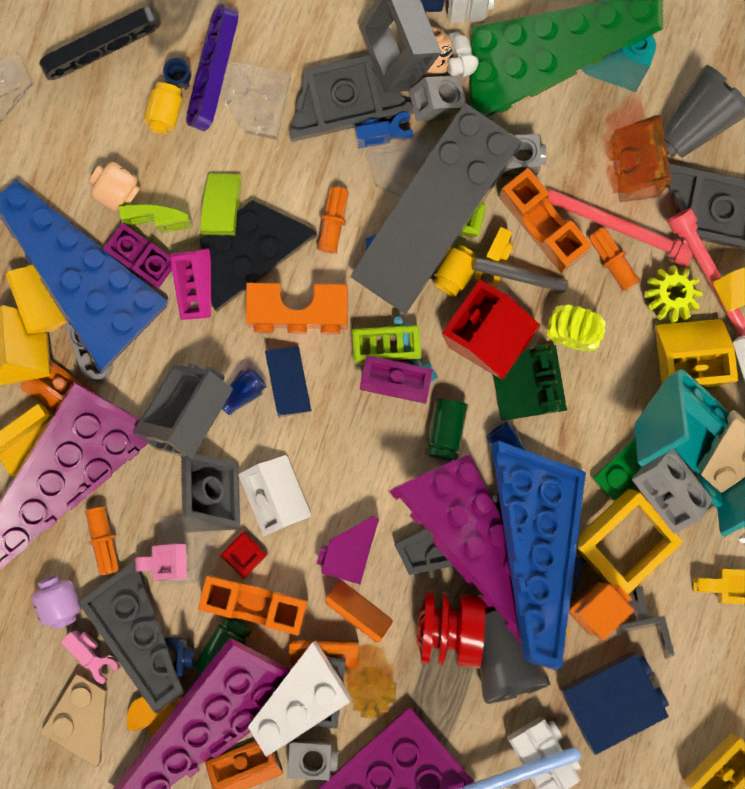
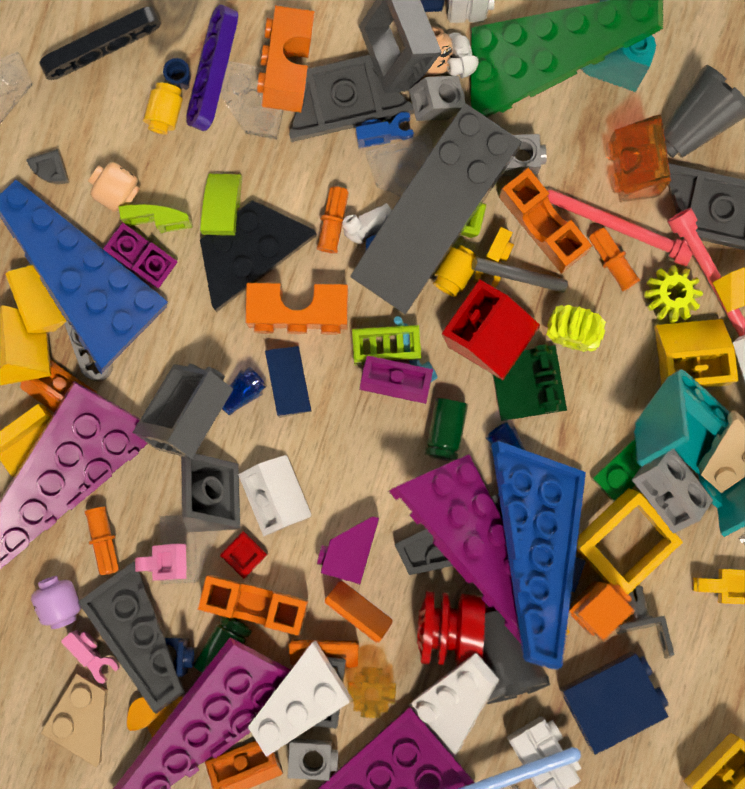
dark pink slope [170,249,211,320] -> none
none -> dark grey tile [26,149,69,184]
none -> orange arch [257,5,315,113]
none -> white arm [342,203,392,244]
none -> white wing [409,653,499,757]

